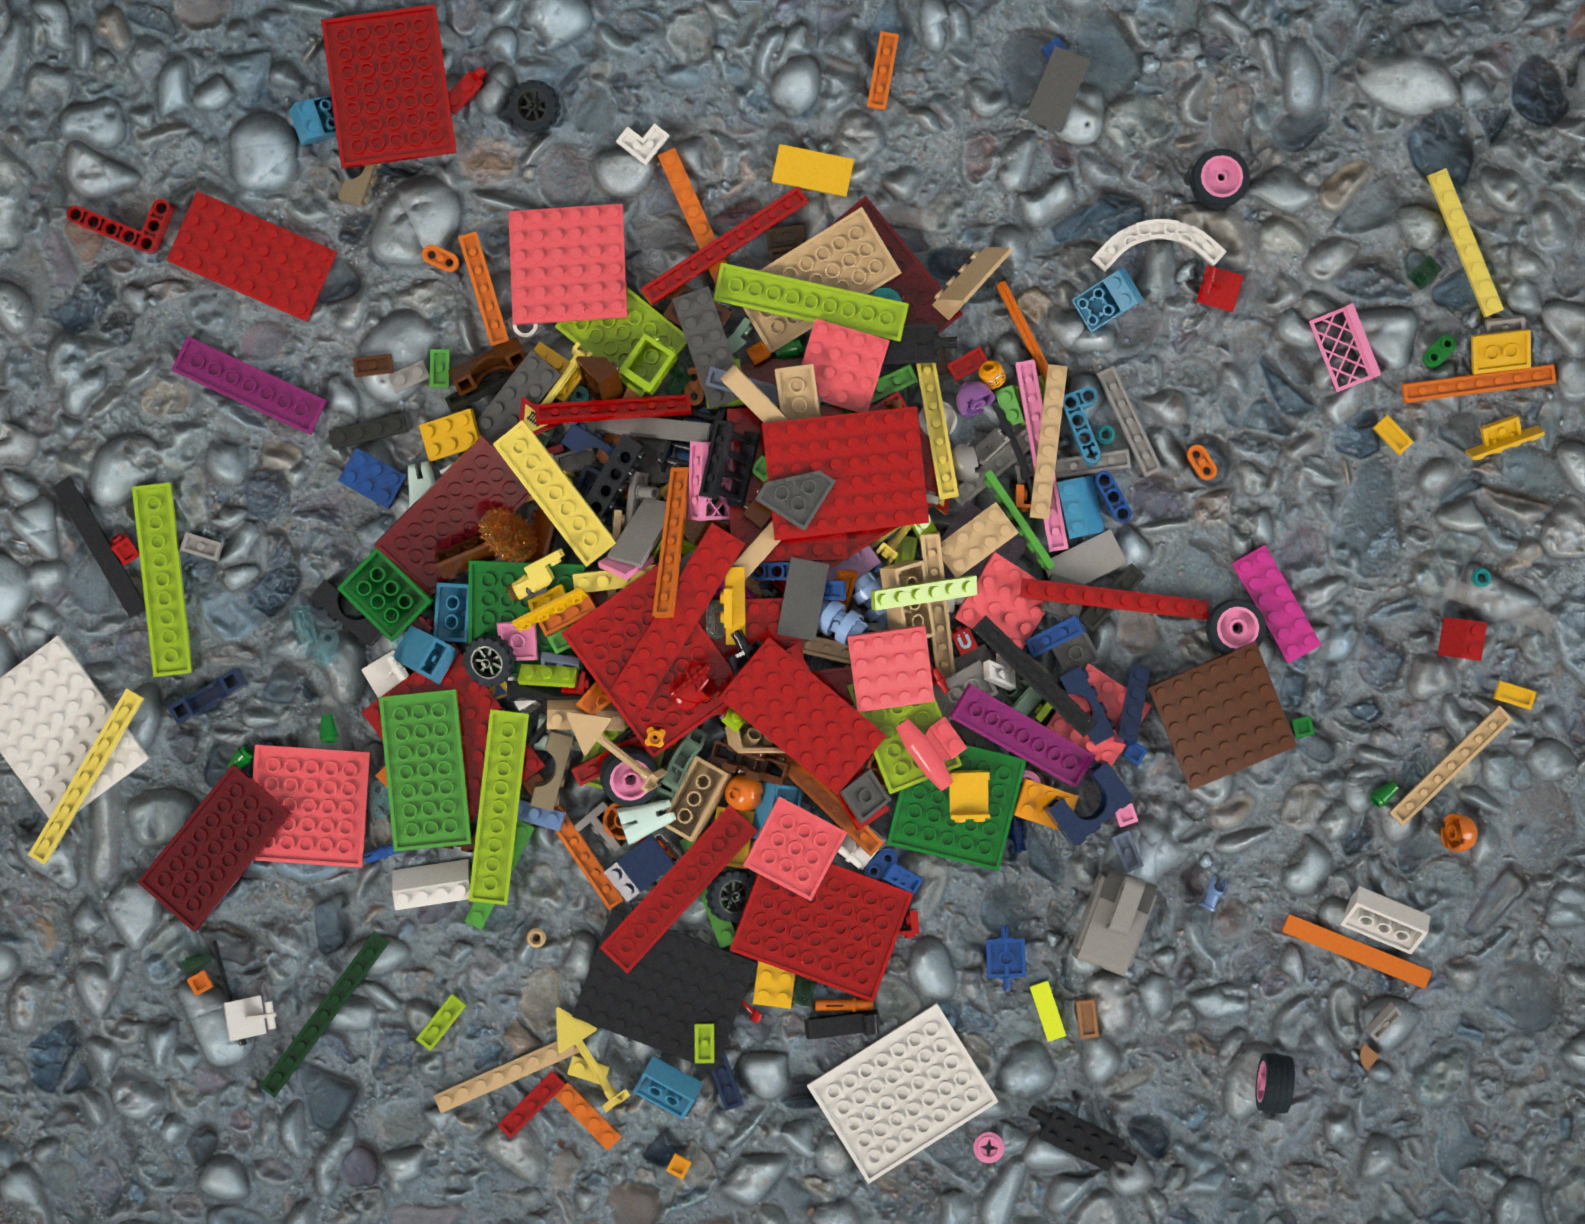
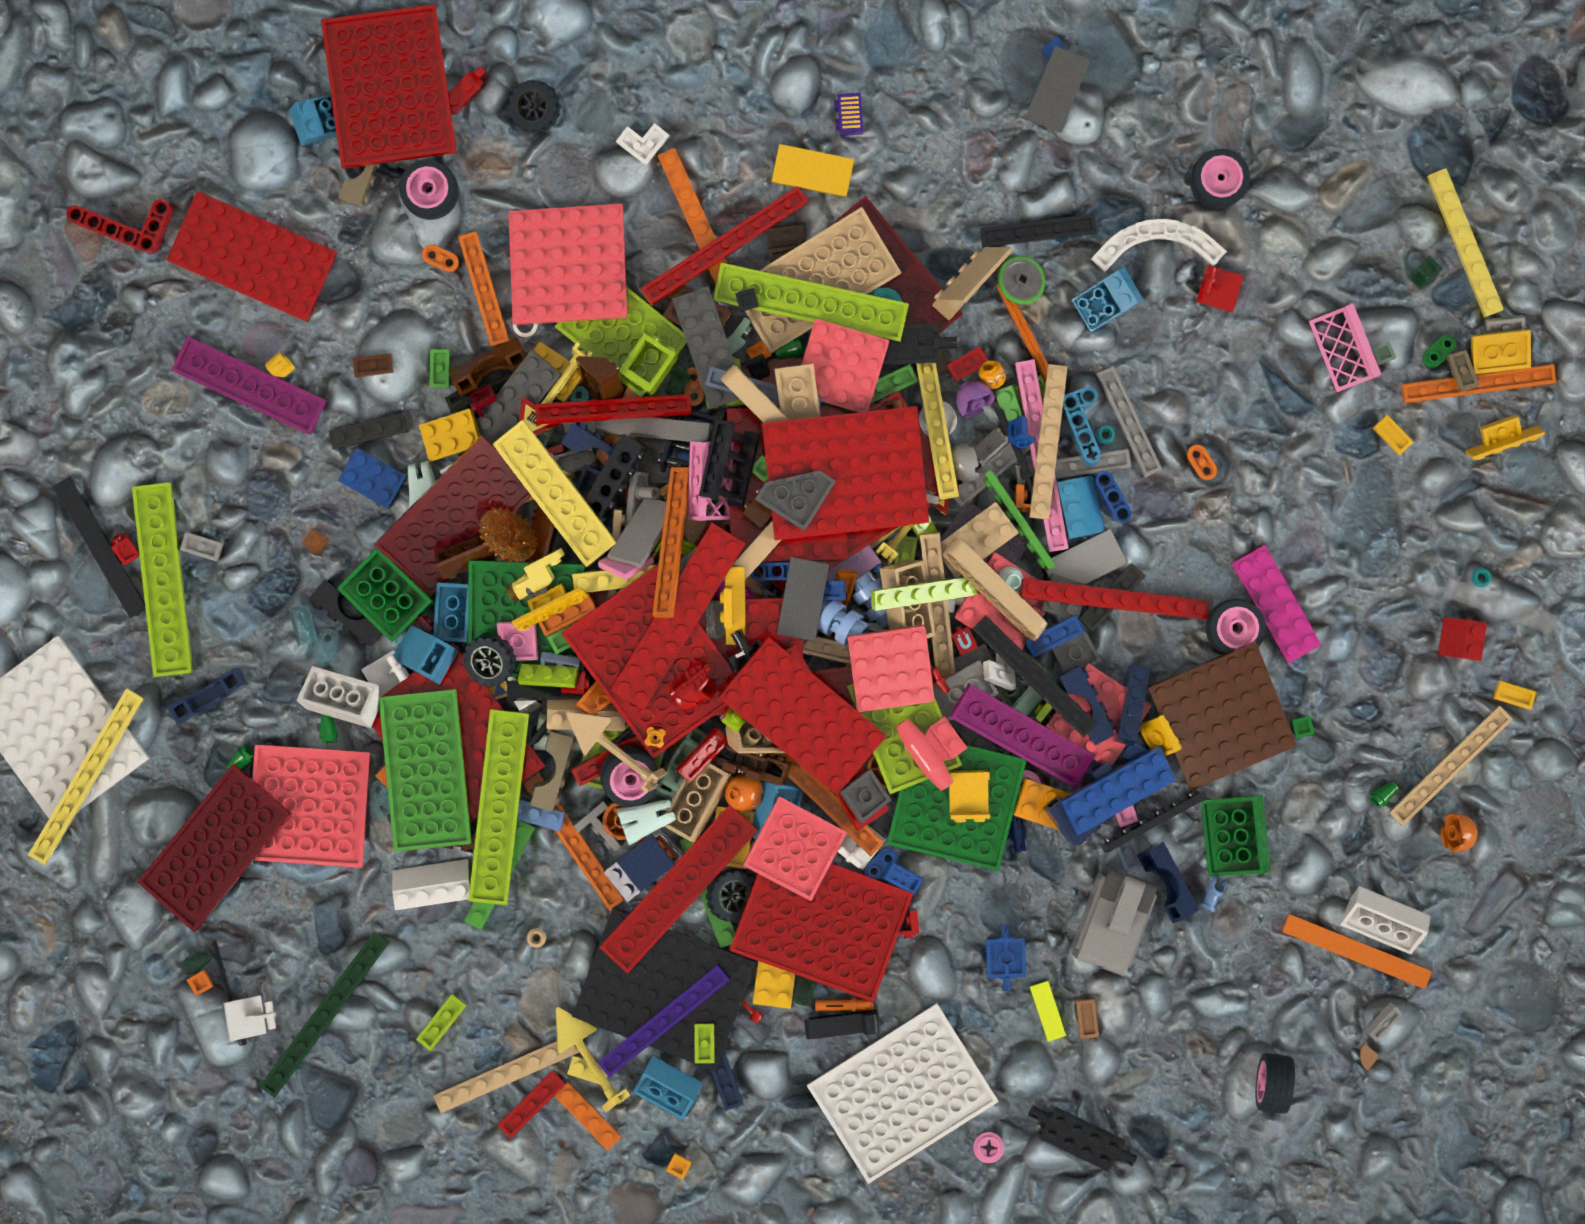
blue pin [363,843,403,864] -> none
light grey plate [388,360,430,394] -> none
orange plate [867,31,899,111] -> none
none -> yellow piece [265,352,296,377]
none -> white slope [297,666,379,728]
none -> clear orange plate [302,528,329,555]
none -> wheel [399,160,459,220]
none -> dark red bracket [470,384,498,418]
none -> dark purple plate [597,965,730,1078]
none -> red tile [676,727,728,783]
none -> black tile [735,288,759,312]
none -> black tile [745,354,770,379]
none -> dark purple brick [834,93,863,136]
none -> tan beam [943,538,1047,641]
none -> black plate [980,214,1097,248]
none -> flat silver wheel [998,256,1045,305]
none -> light aqua piece [998,566,1024,593]
none -> blue bracket [1008,415,1035,449]
none -> blue plate [1060,746,1176,835]
none -> black plate [1100,790,1207,853]
none -> dark blue arch [1137,841,1199,923]
none -> yellow plate [1139,715,1182,756]
none -> green slope [1200,794,1271,877]
none -> sand green plate [1371,341,1396,366]
none -> dark tan plate [1446,350,1479,393]

